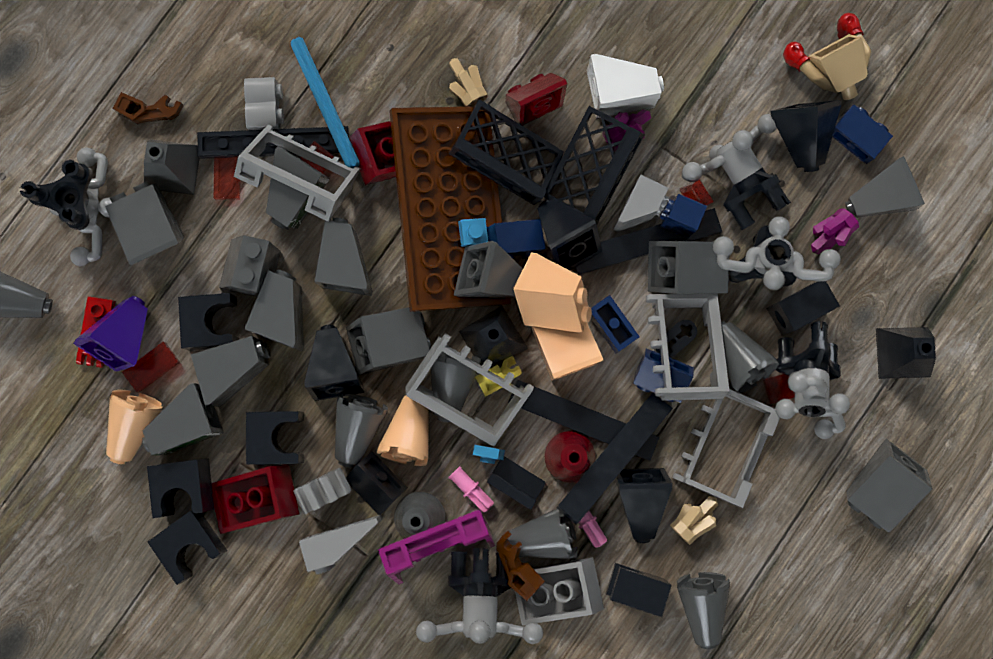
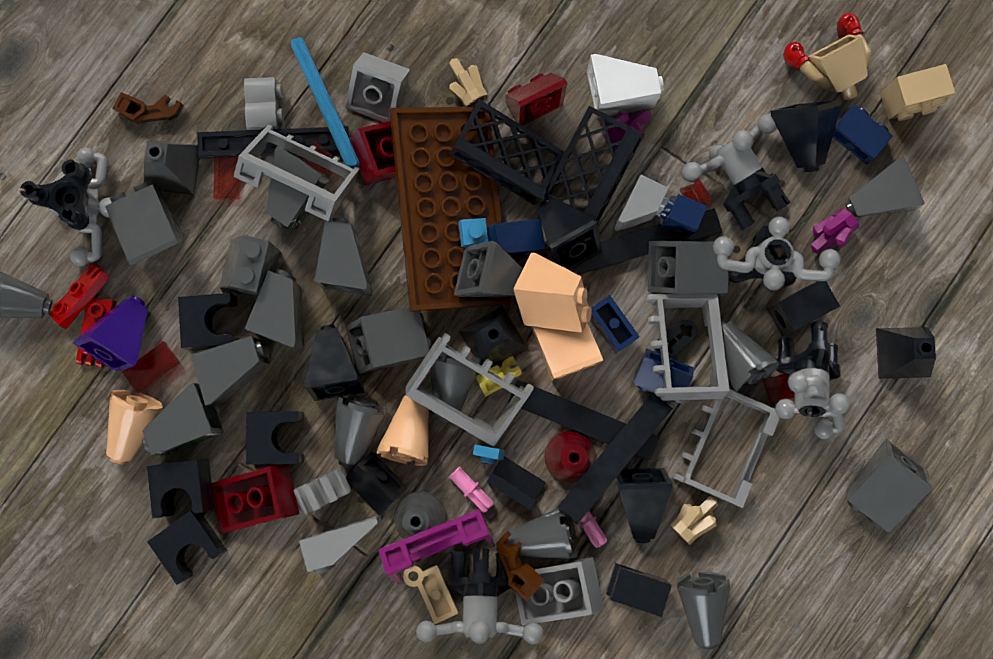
none -> red hinge [49,263,109,330]
none -> light grey slope [345,52,410,122]
none -> tan hinge [403,564,459,624]
none -> tan brick [880,64,955,121]

